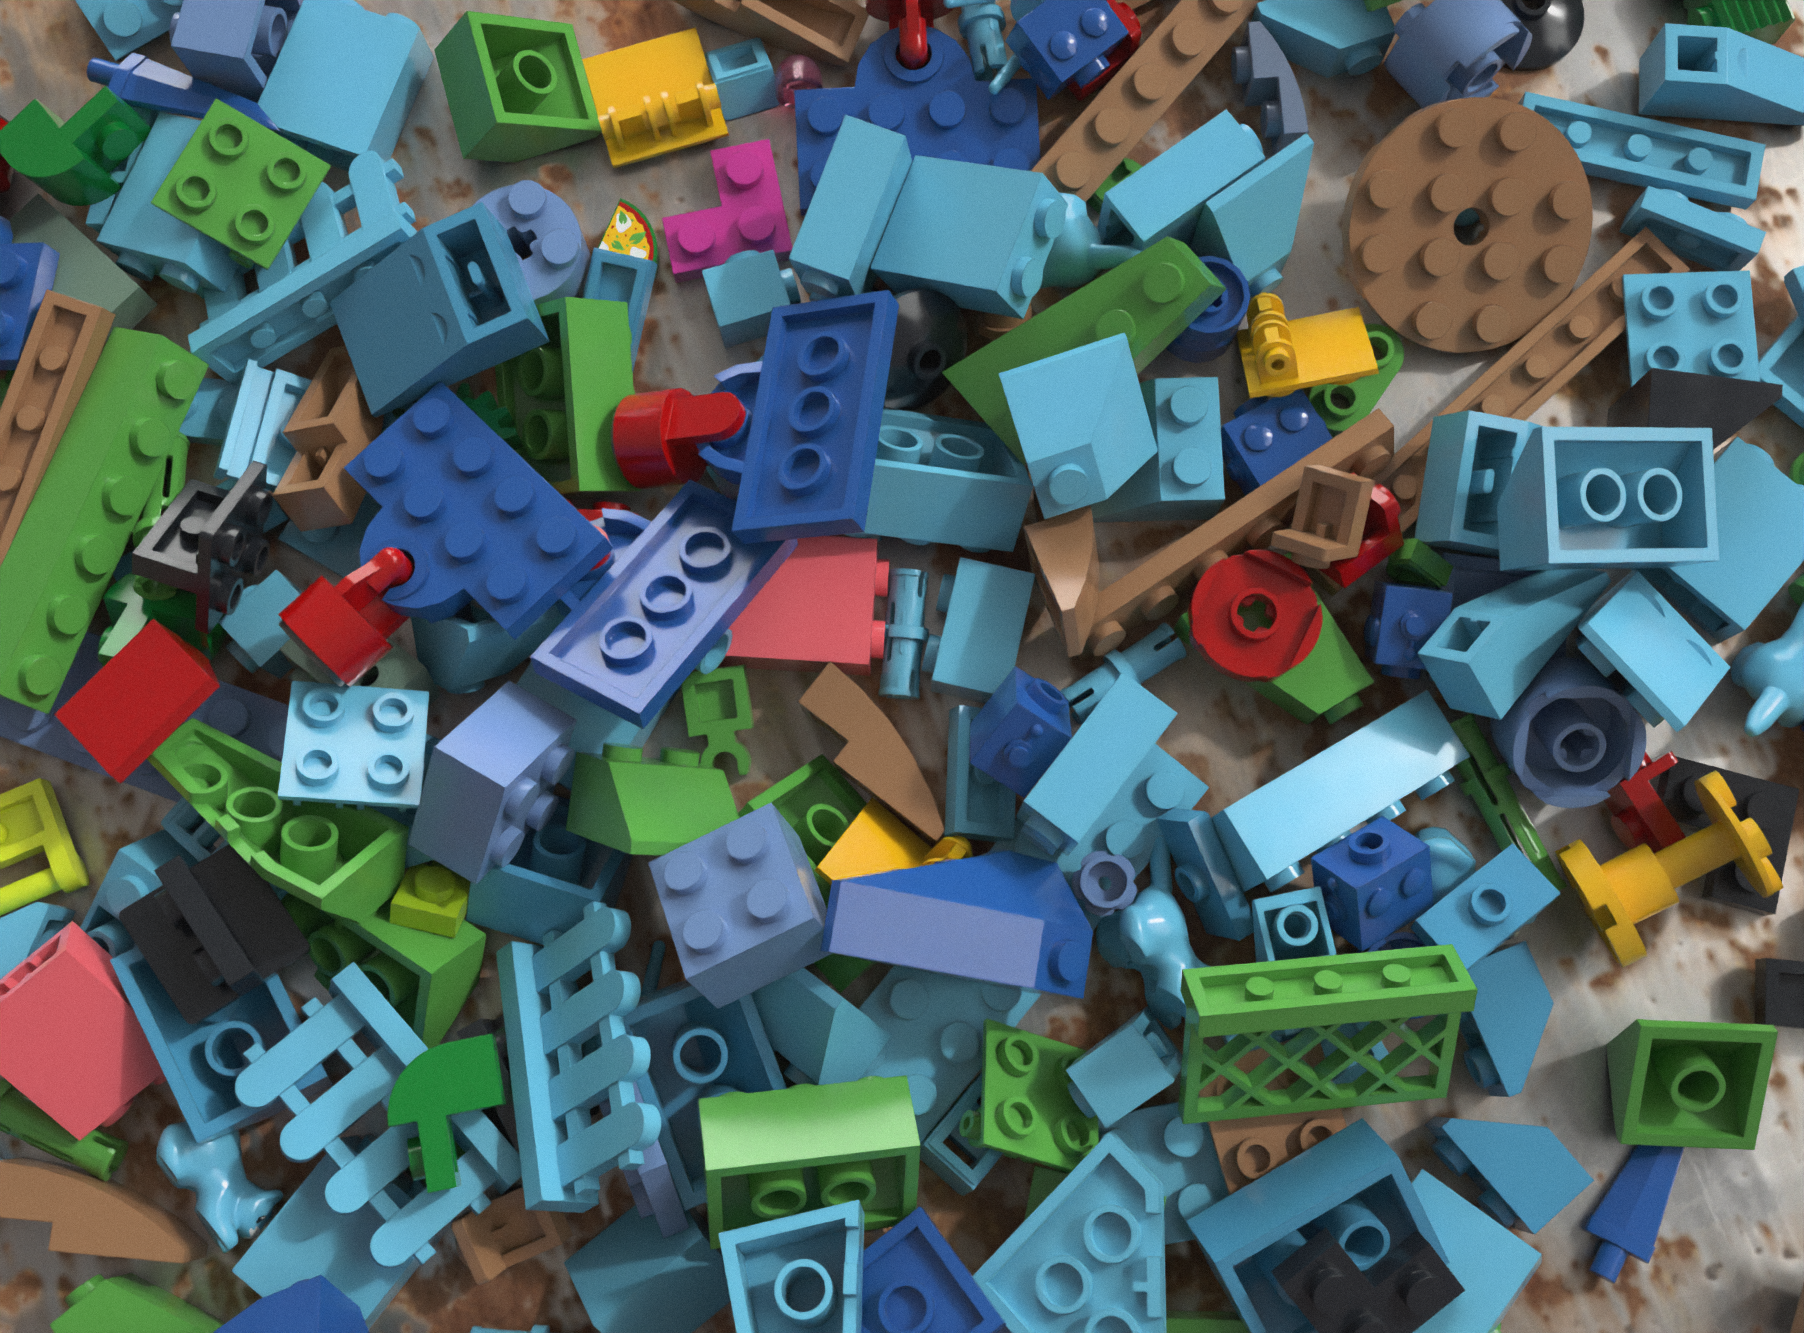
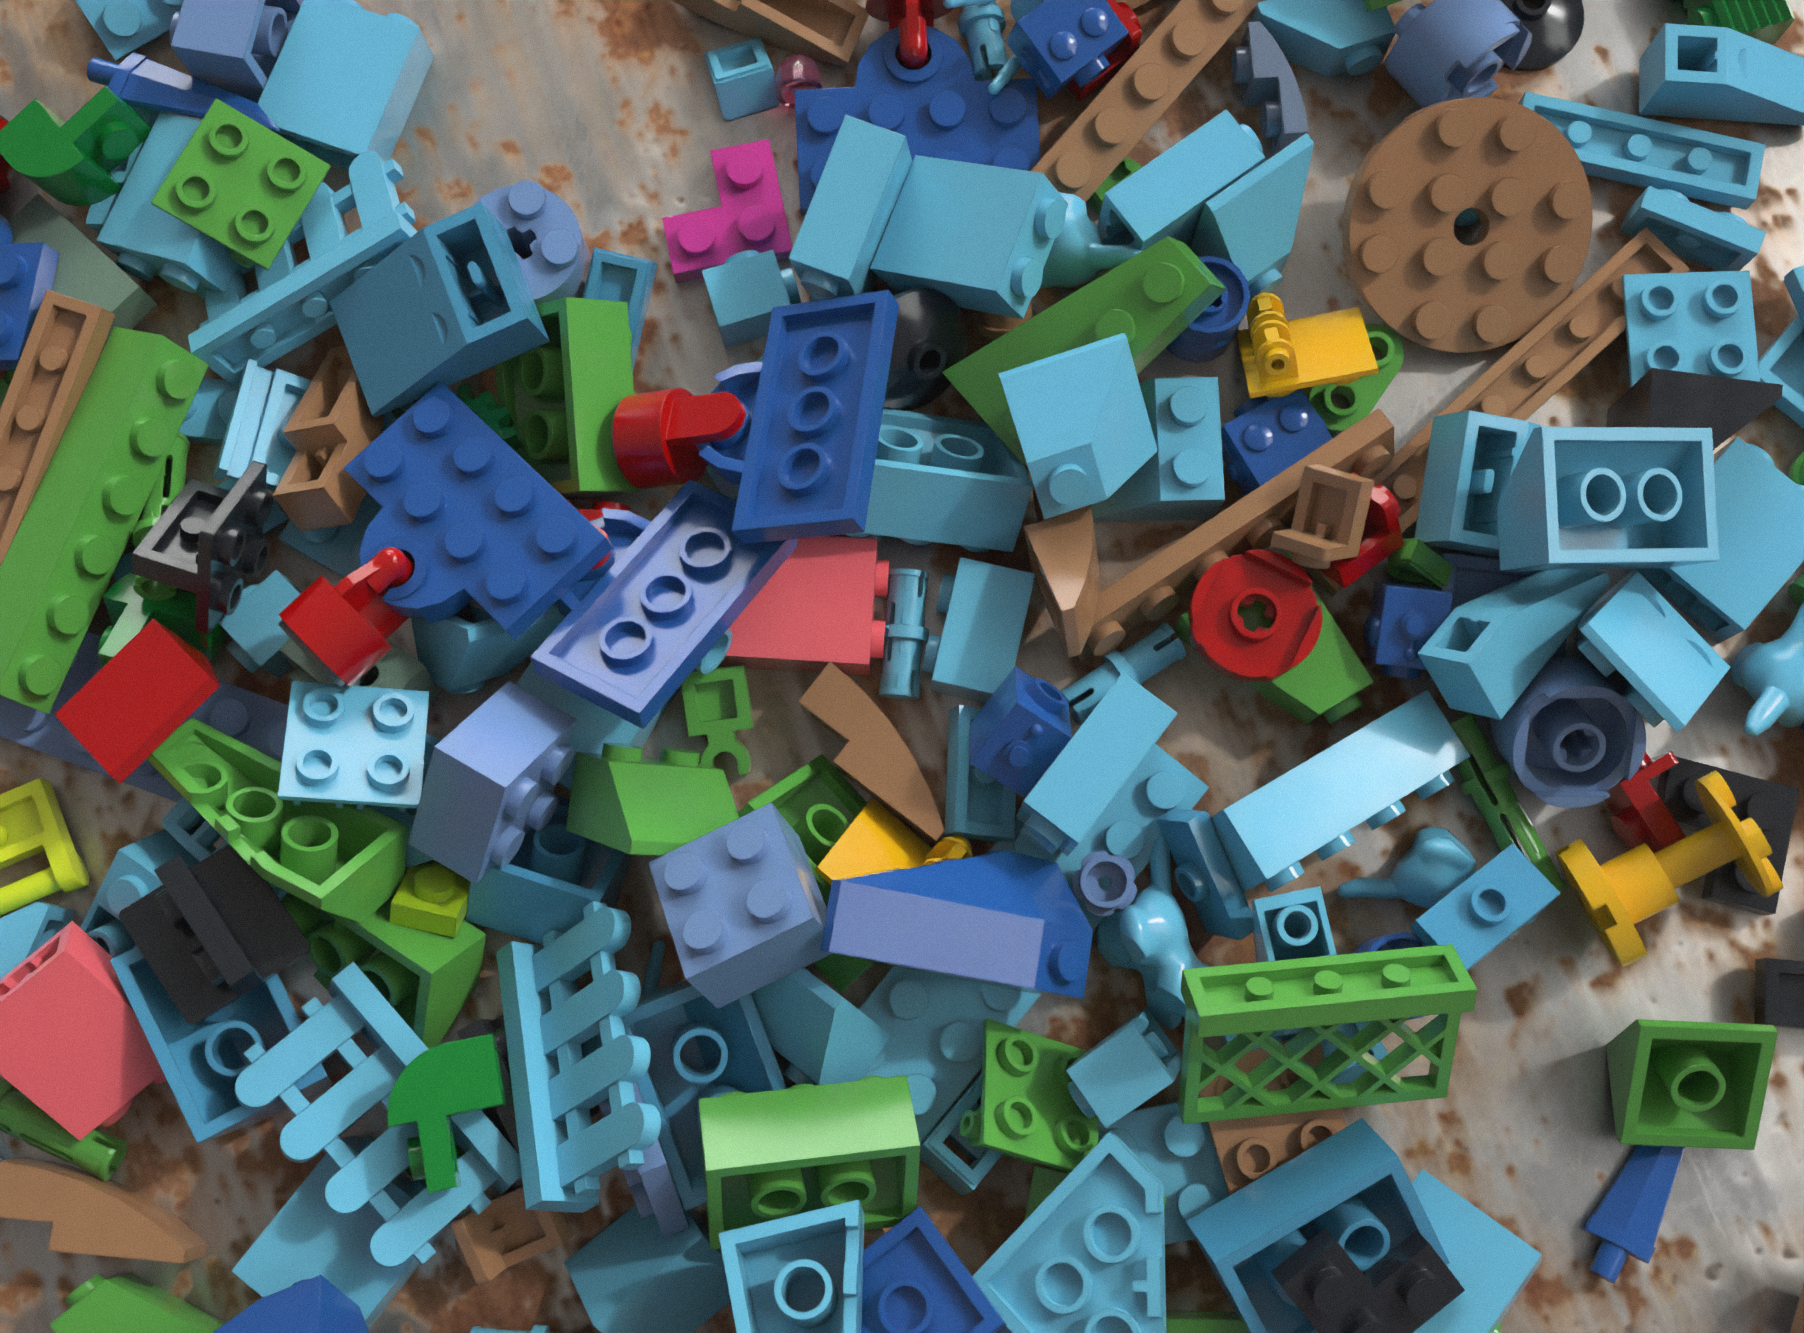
medium azure animal [156,1120,284,1254] -> none
bright green slope [434,11,602,163] -> none
yellow hinge [582,27,729,168] -> none
tile [598,198,660,280] -> none
blue head [1311,816,1433,951] -> none
dark azure slope [1425,1116,1594,1235] -> none
dark azure slope [1459,941,1554,1097] -> none

